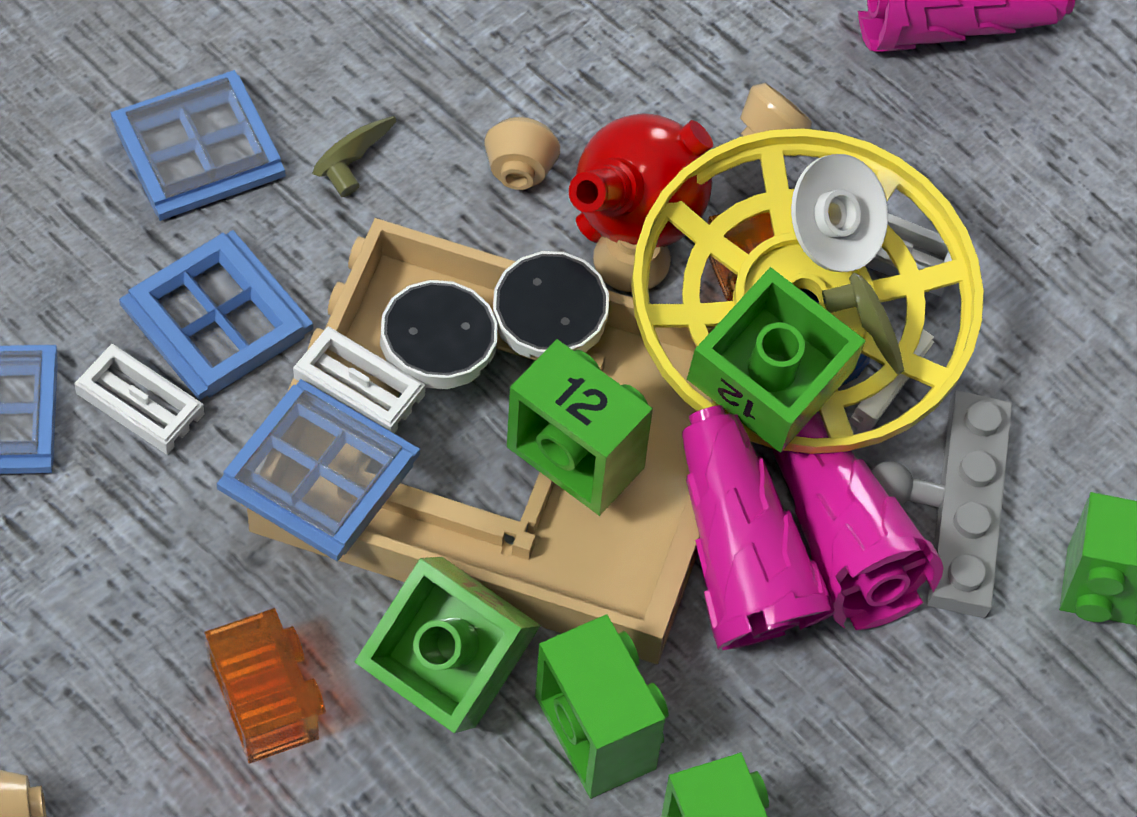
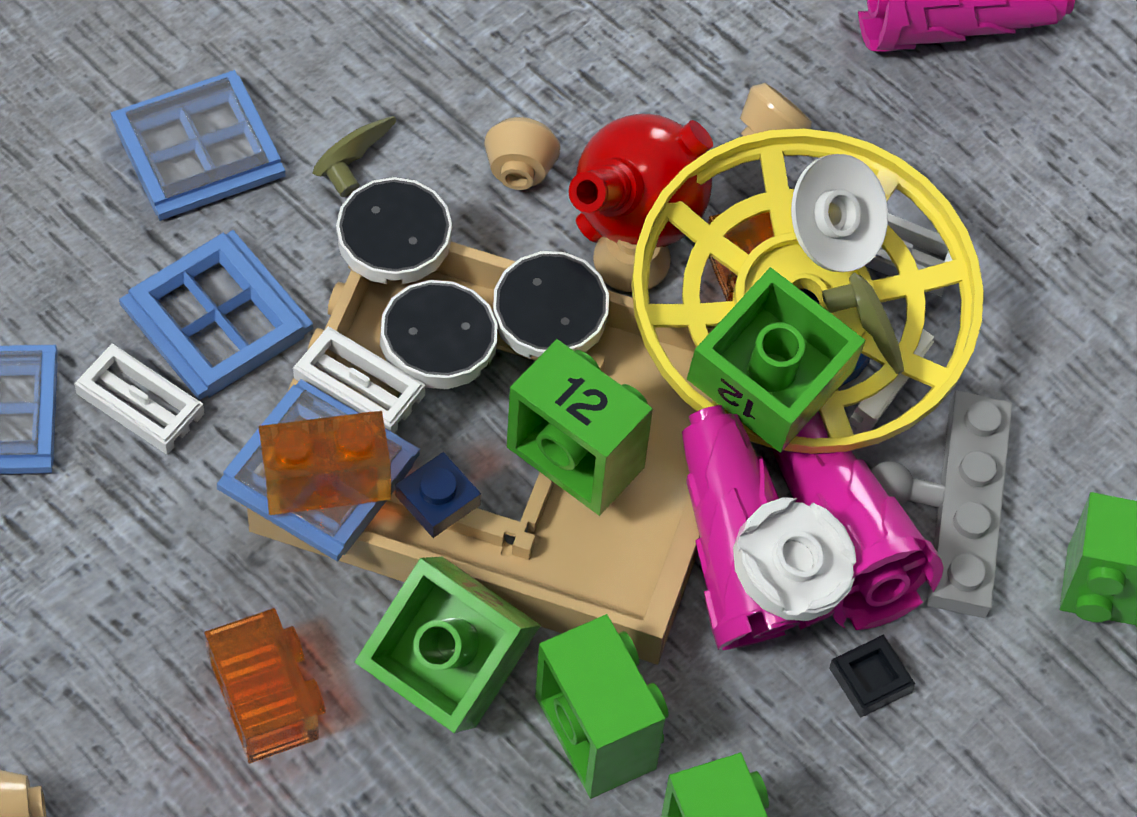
none -> clear orange brick [258,411,391,515]
none -> black tile [336,177,452,284]
none -> dark blue plate [395,452,481,538]
none -> white tile [733,497,856,621]
none -> black tile [829,634,915,718]

